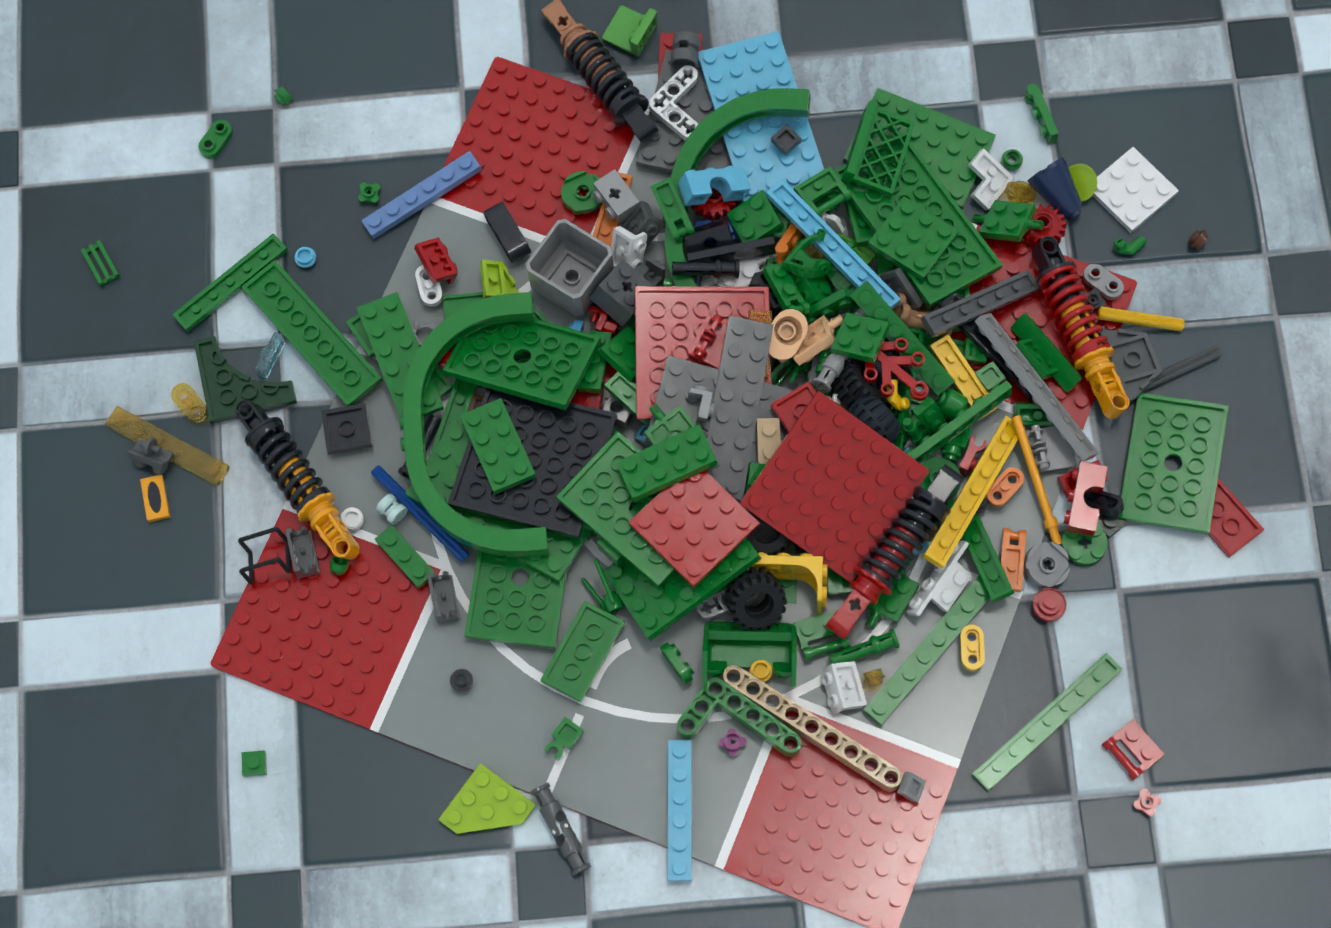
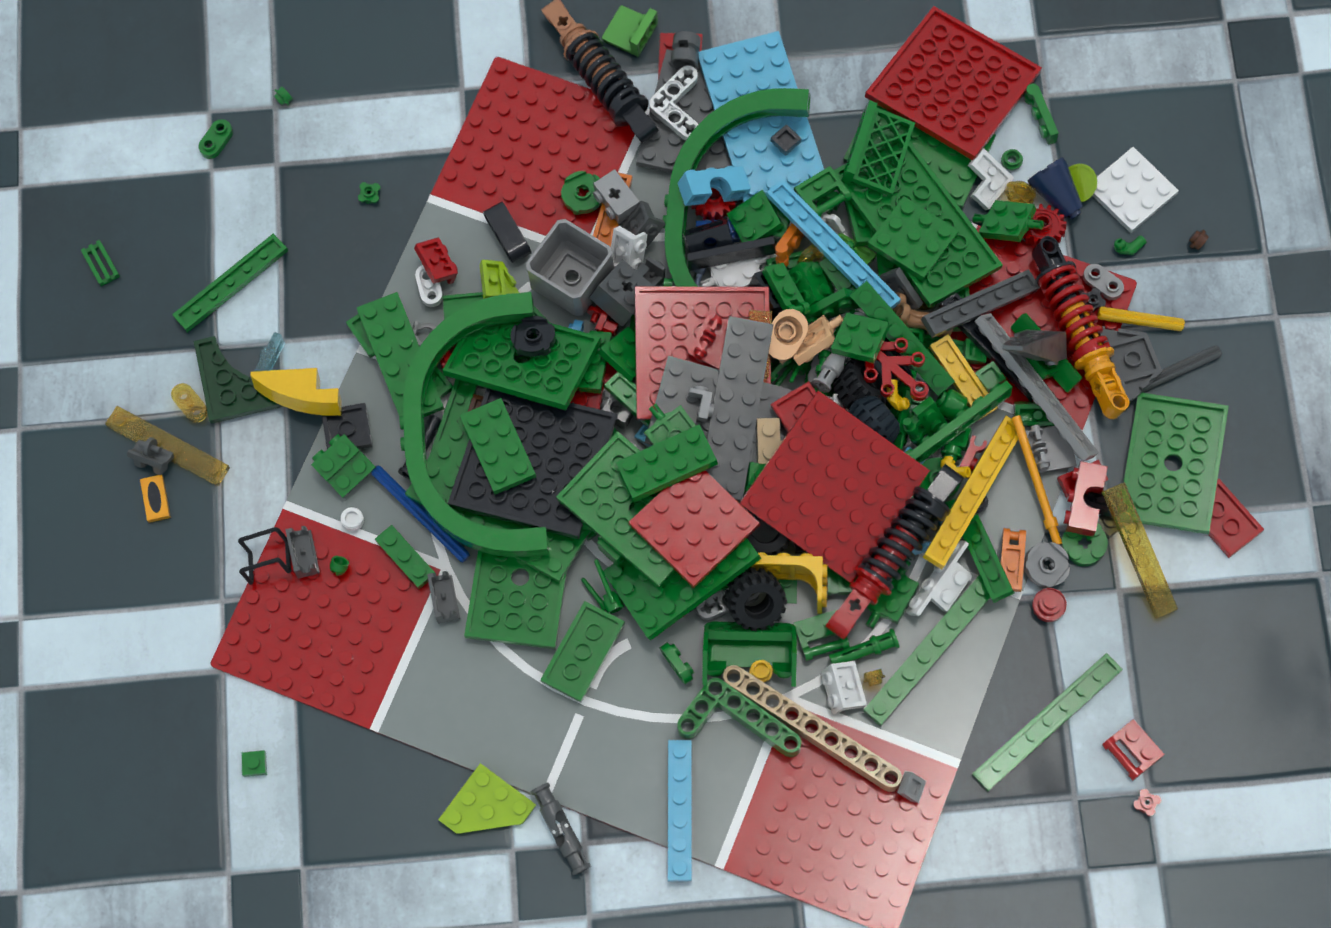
black piece [235,400,360,560] -> none
green plate [241,260,383,406] -> none
medium azure plate [294,247,316,268] -> none
medium blue plate [361,151,482,239] -> none
light aqua wheel [376,494,408,525] -> none
black plate [450,669,473,692] -> none
green plate [545,717,584,761] -> none
green plate [650,178,695,242] -> none
black pin [672,259,740,279] -> none
magenta plate [719,728,747,756] -> none
green helmet [782,229,832,278] -> none
yellow plate [960,624,985,672] -> none
orange plate [986,467,1024,507] -> none
none -> yellow slope [250,368,342,416]
none -> green plate [311,434,376,498]
none -> black plate [511,316,556,357]
none -> red plate [865,6,1042,160]
none -> yellow arm [940,456,971,478]
none -> flat silver wedge [1002,330,1067,365]
none -> clear yellow plate [1102,482,1178,618]

